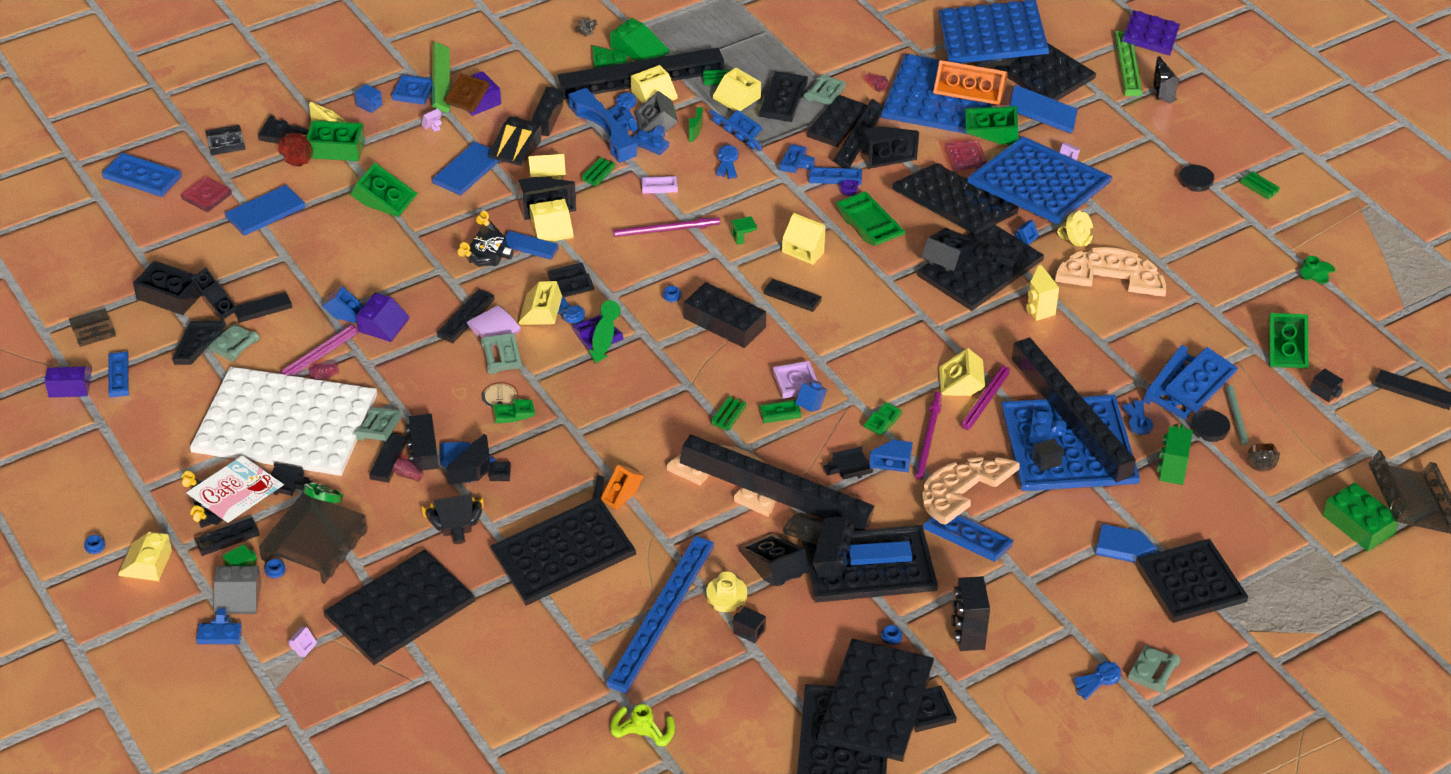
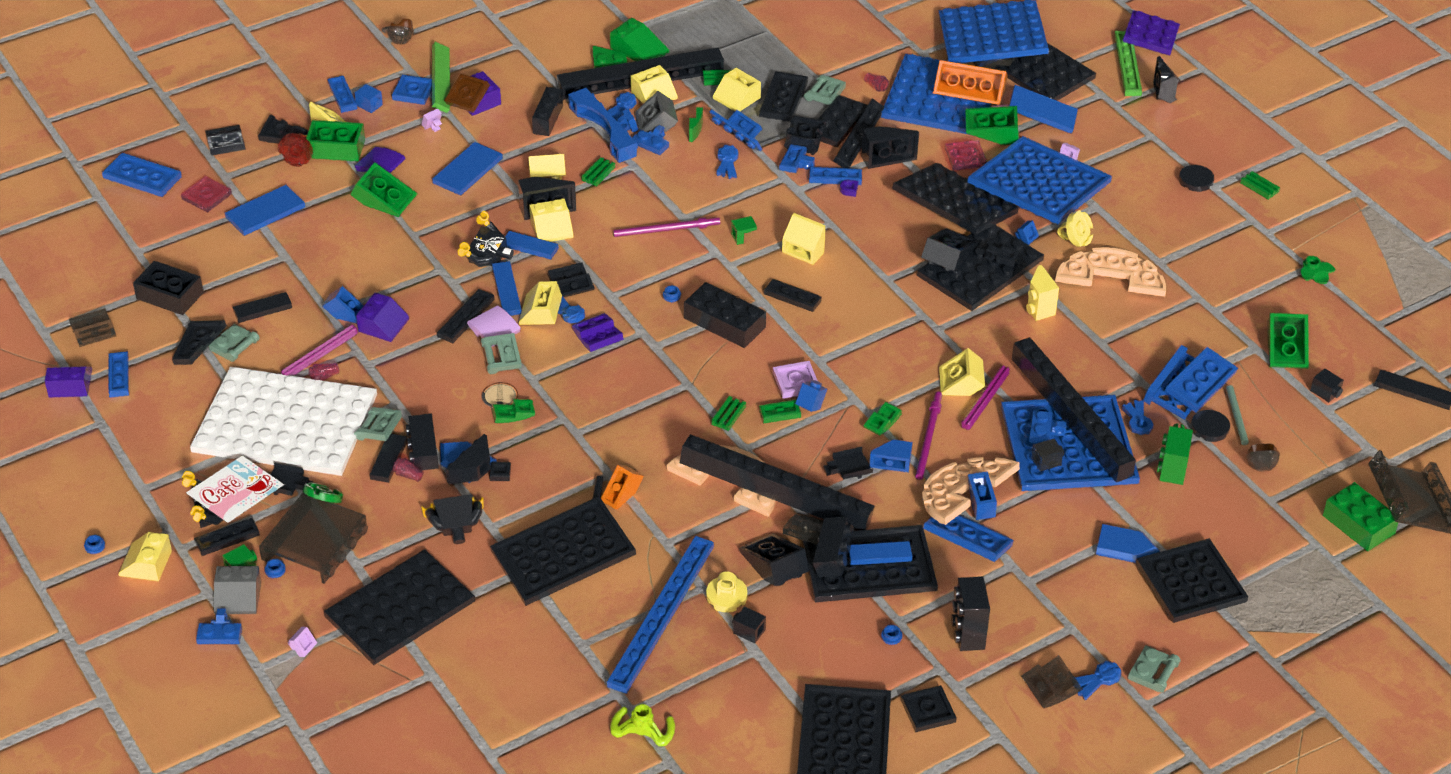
black slope [191,268,238,320] -> none
black slope [489,116,542,166] -> none
clear smoke plate [574,17,598,37] -> none
green brick [588,300,621,364] -> none
lavender tile [642,176,678,193] -> none
black plate [818,638,934,762] -> none
green slope [836,191,905,246] -> none
none -> blue tile [327,76,358,113]
none -> dark purple slope [355,147,406,173]
none -> clear smoke piece [382,19,414,45]
none -> blue tile [492,261,522,316]
none -> black slope [784,115,826,156]
none -> blue slope [968,471,997,520]
none -> clear smoke slope [1022,655,1083,708]

